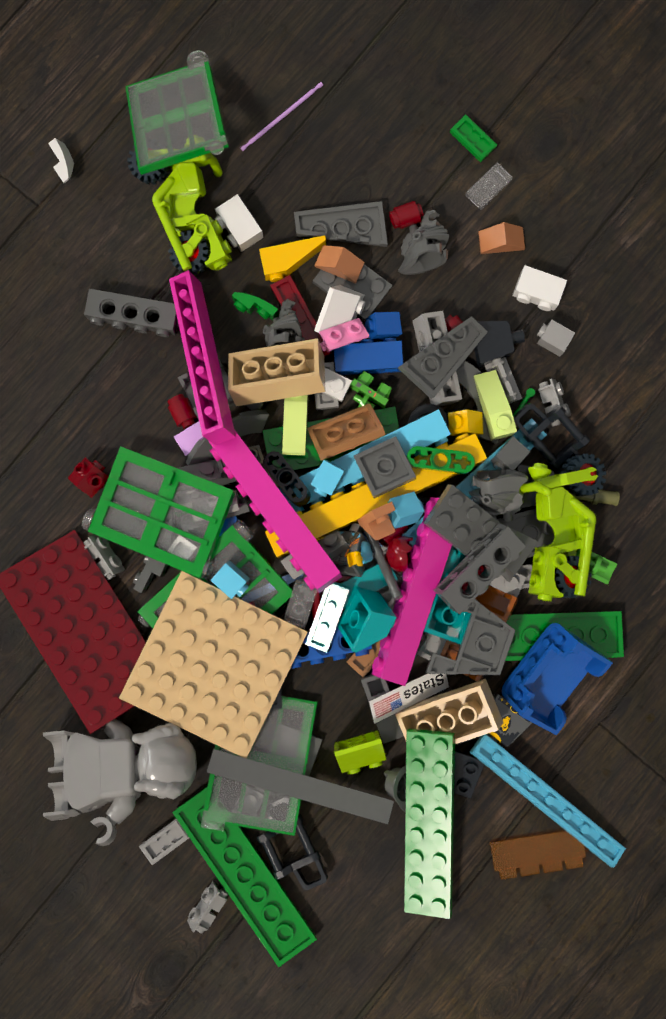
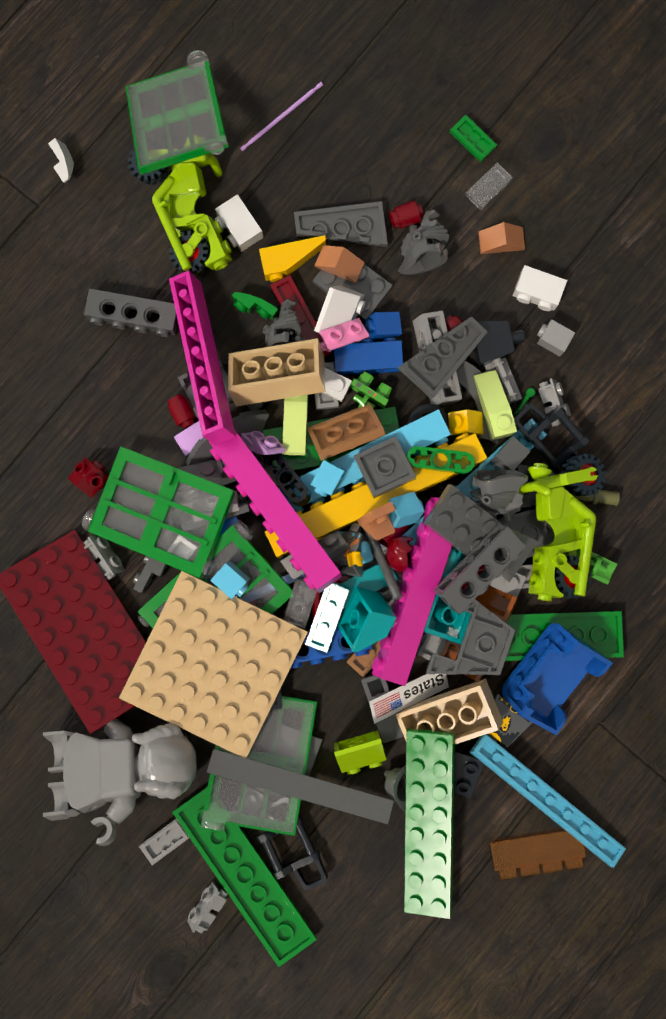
none -> lavender slope [240,431,286,455]

